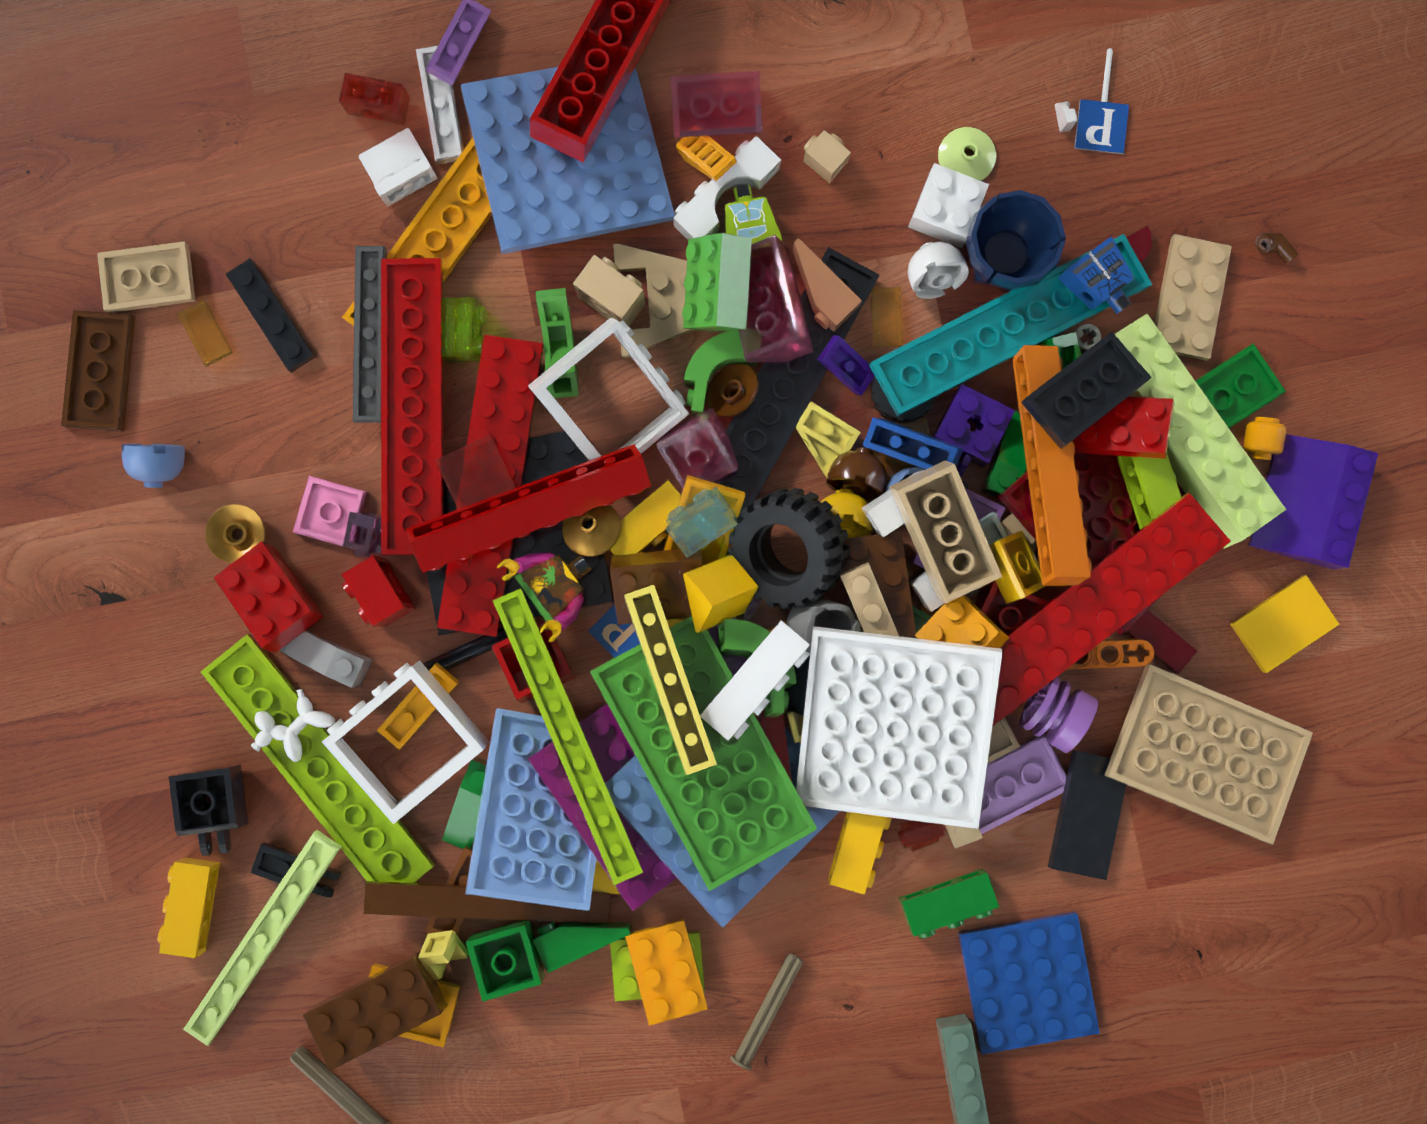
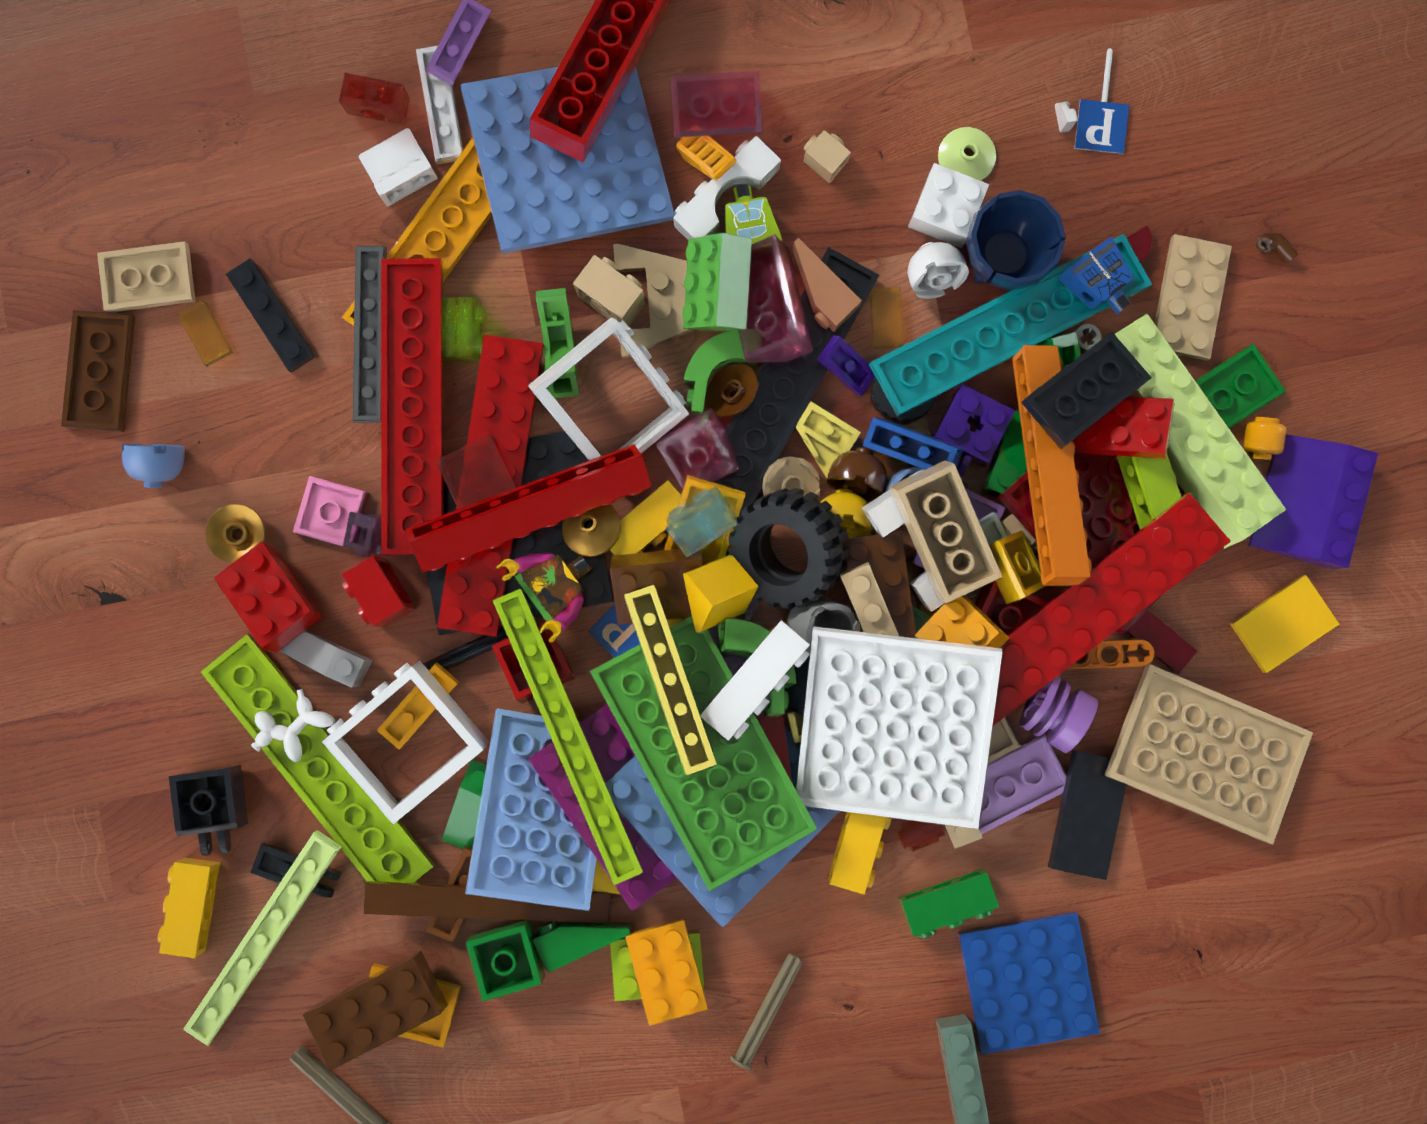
light yellow panel [418,930,469,980] -> none
none -> tan tile [762,457,821,496]

